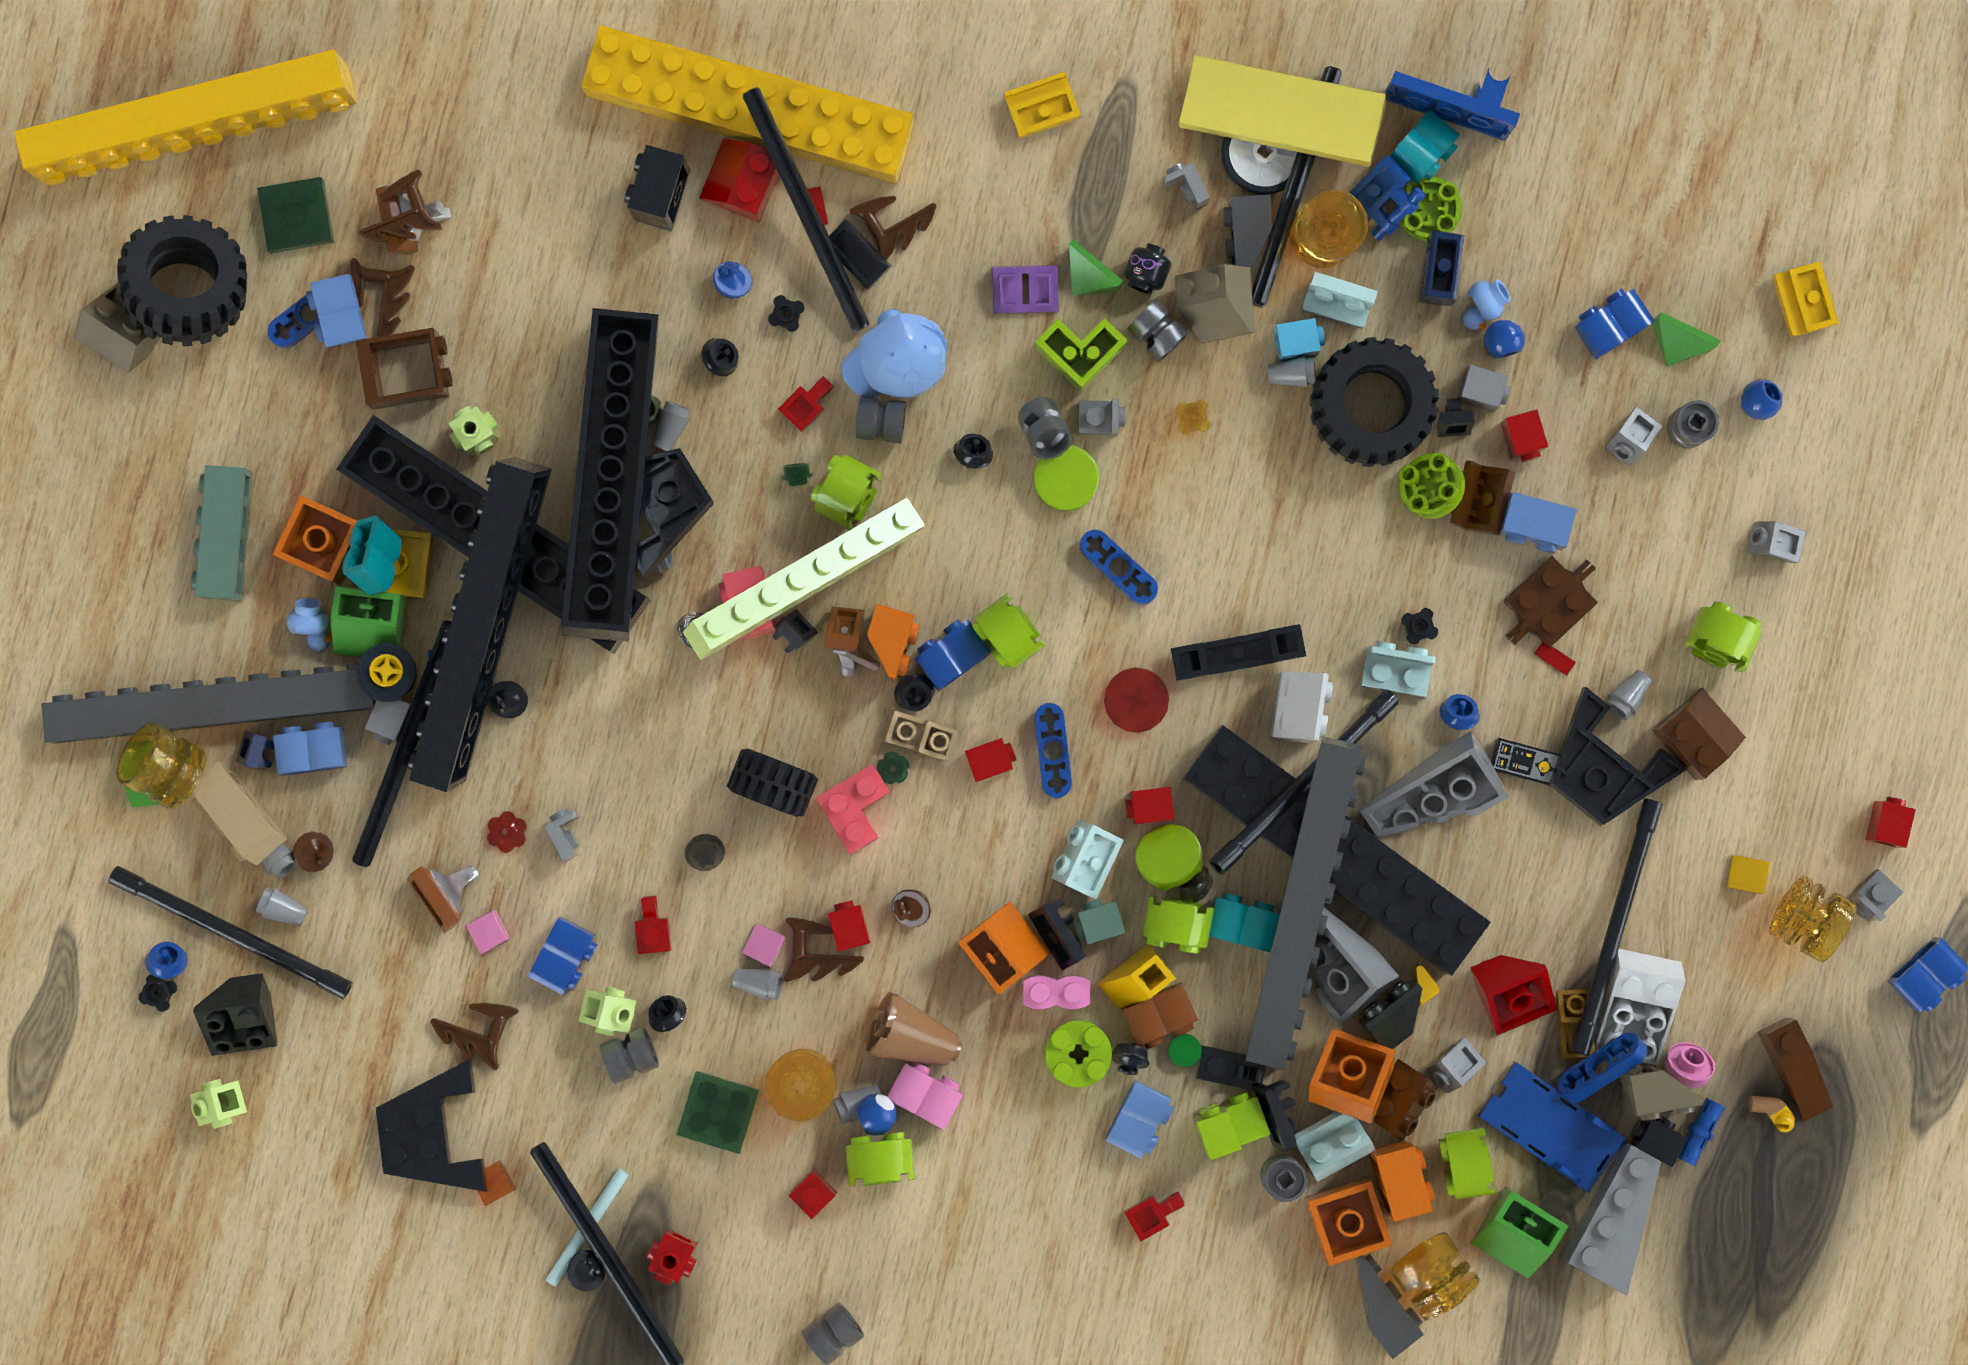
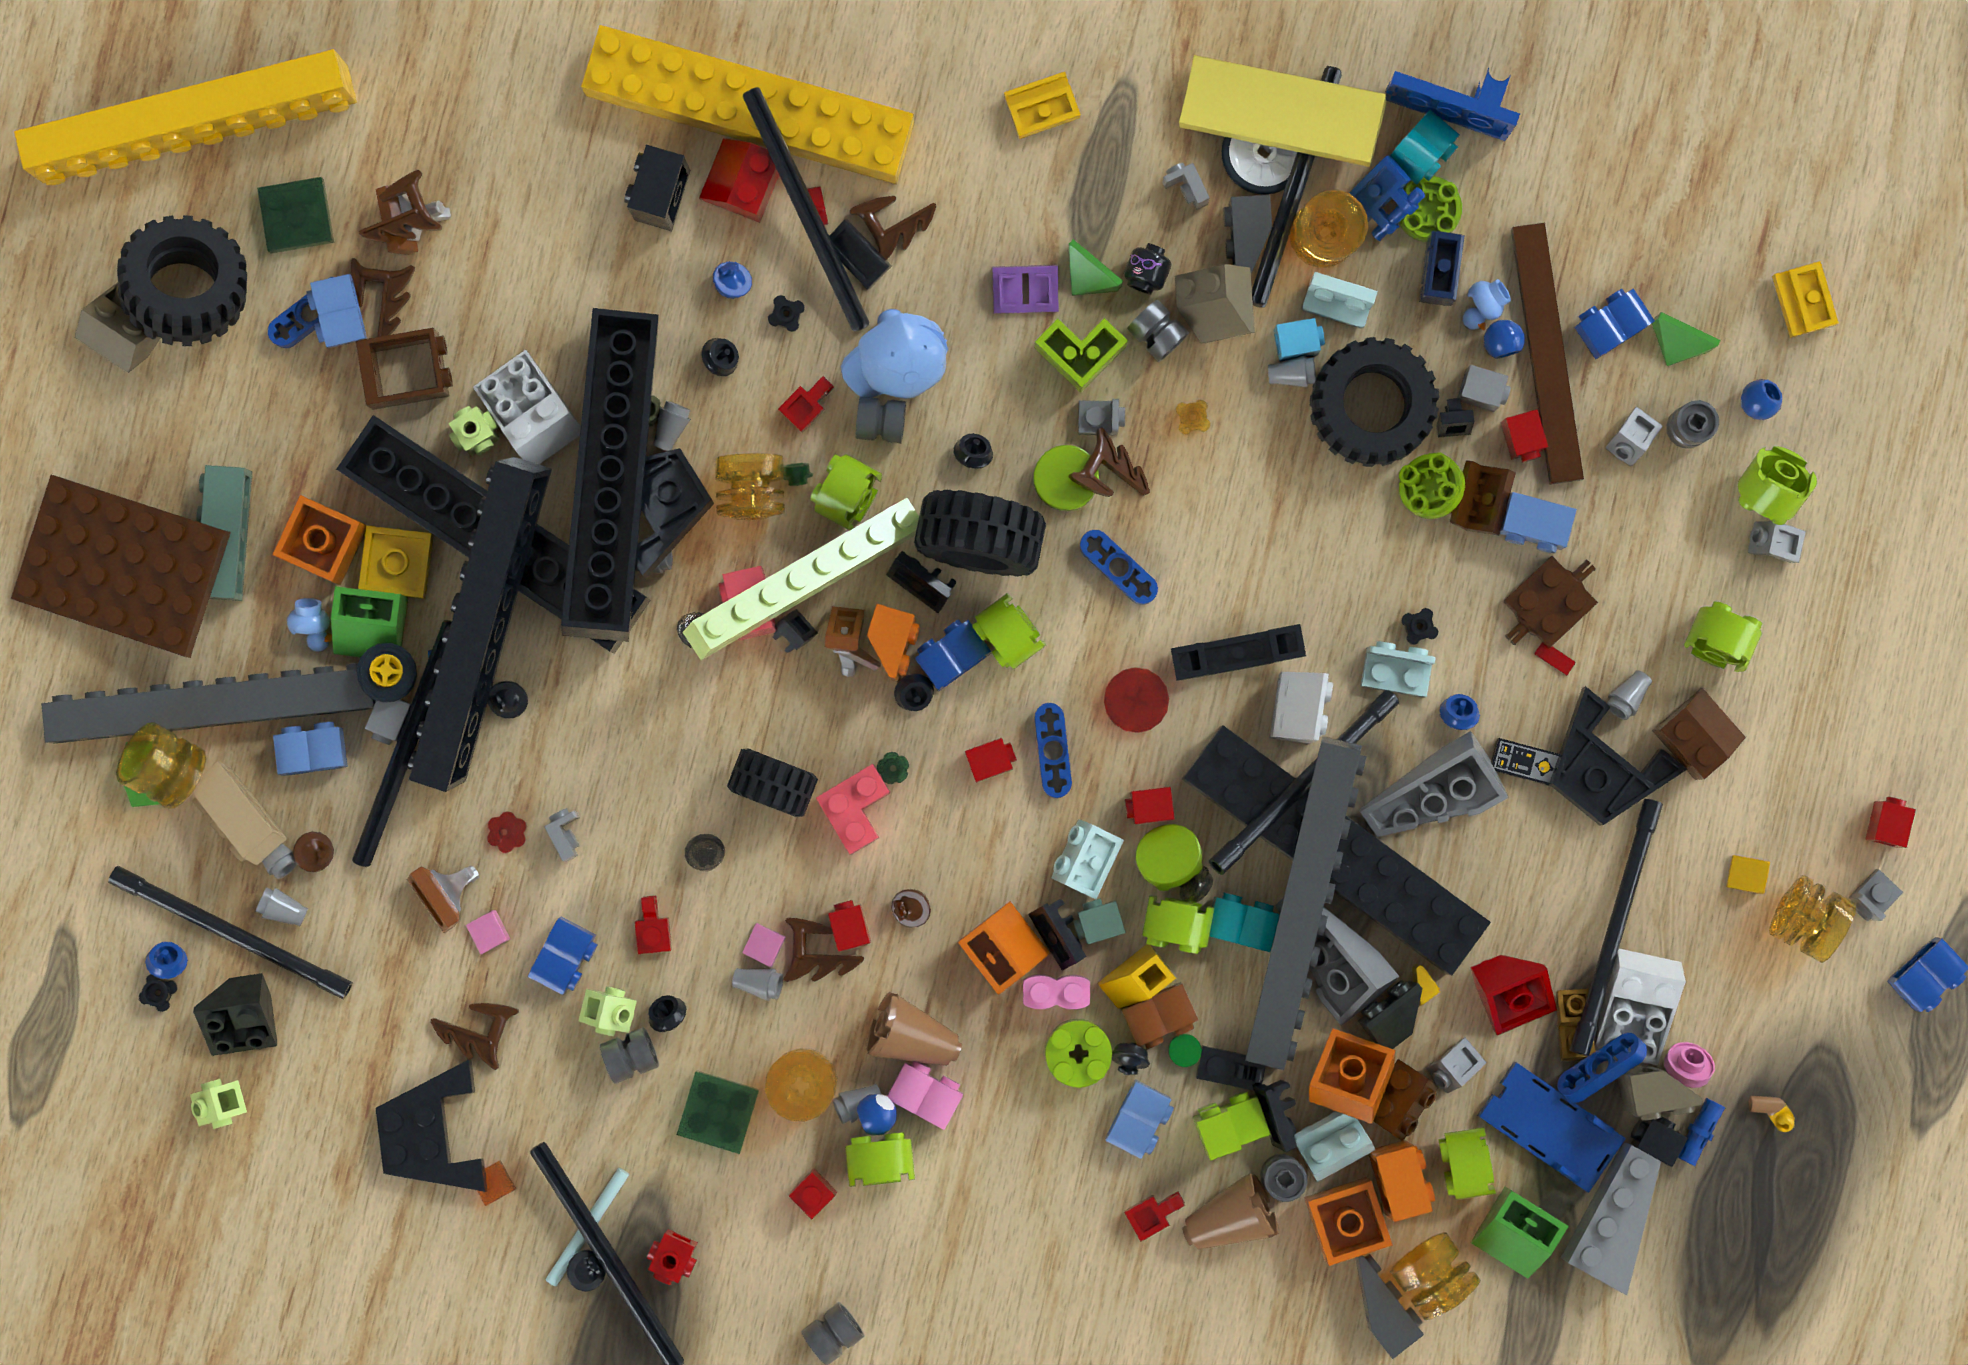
dark blue tile [236,731,275,769] -> none
teal brick [343,515,402,596] -> none
tan slope [883,710,958,762] -> none
flat silver wheel [1018,397,1072,460] -> none
reddish brown slope [1757,1018,1833,1122] -> none
none -> reddish brown plate [11,474,231,658]
none -> white slope [473,350,581,464]
none -> clear yellow wheel [715,453,785,520]
none -> black plate [886,551,956,614]
none -> black tyre [914,490,1046,577]
none -> reddish brown piece [1068,427,1150,497]
none -> medium nougat cone [1182,1173,1279,1249]
none -> reddish brown tile [1511,222,1584,485]
none -> lime brick [1738,446,1817,525]

